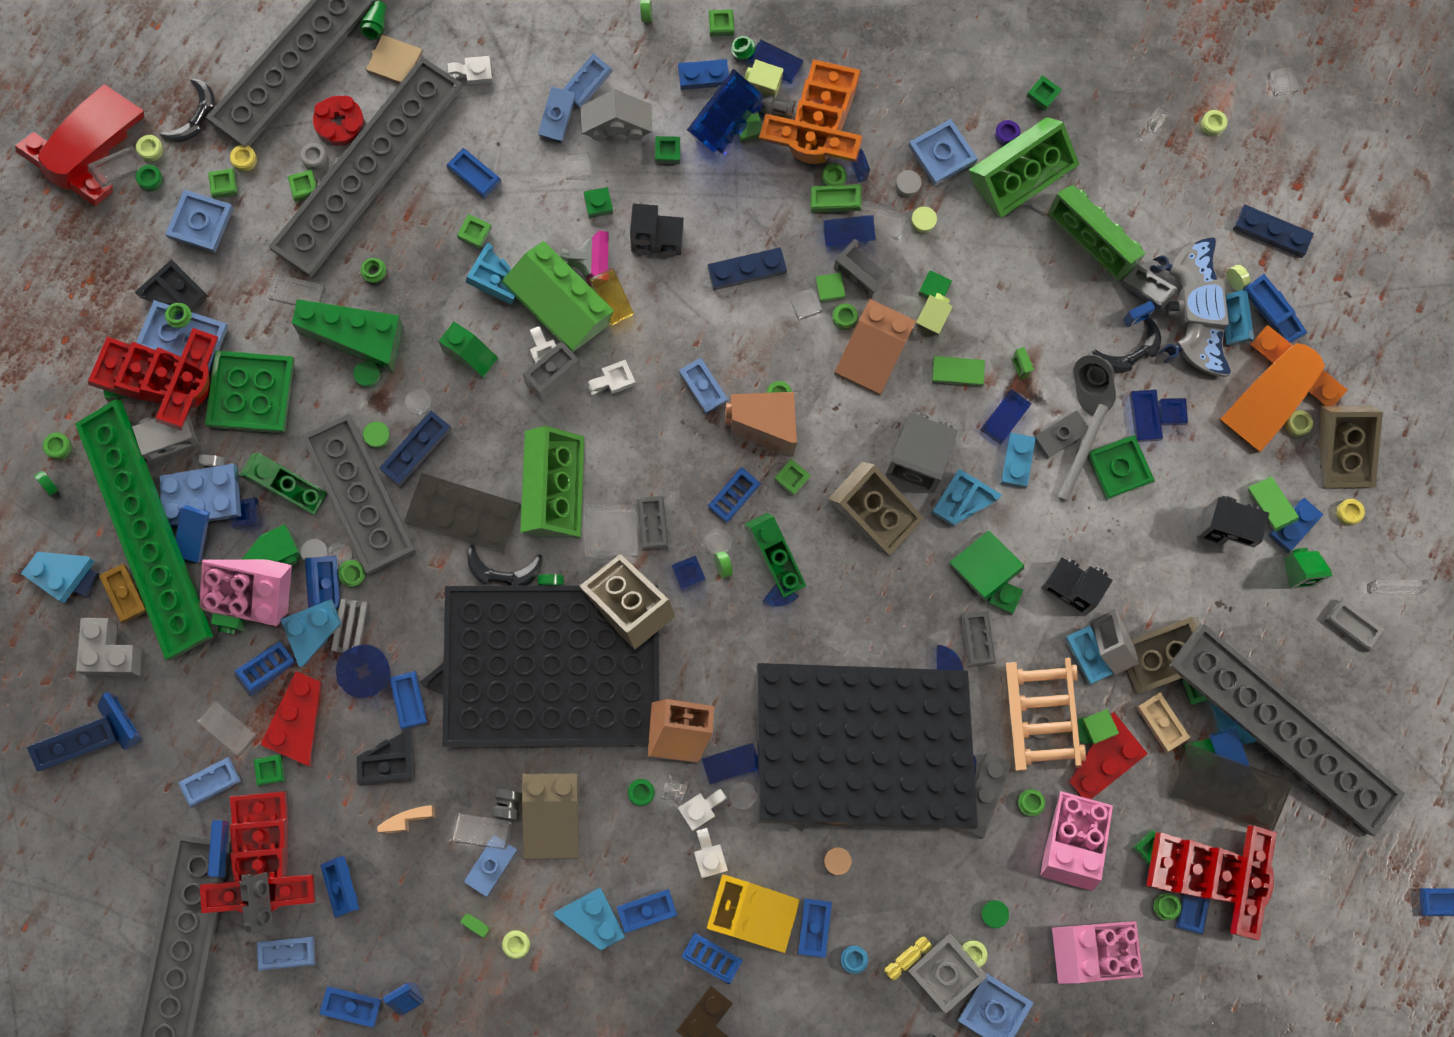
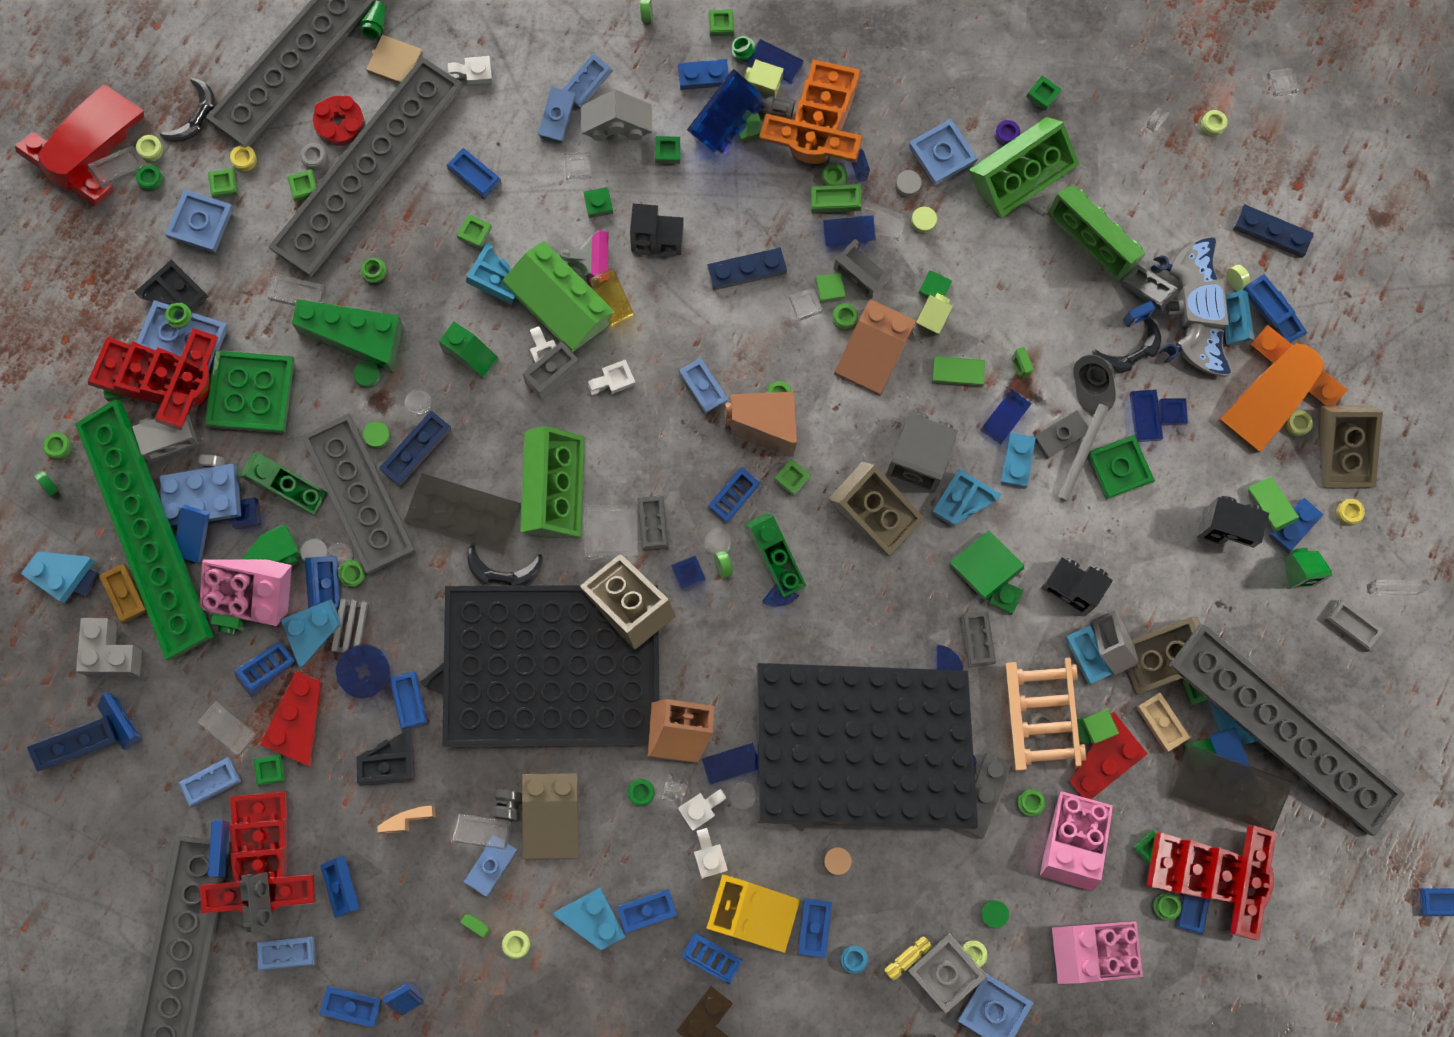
green tile [538,574,564,585] -> none

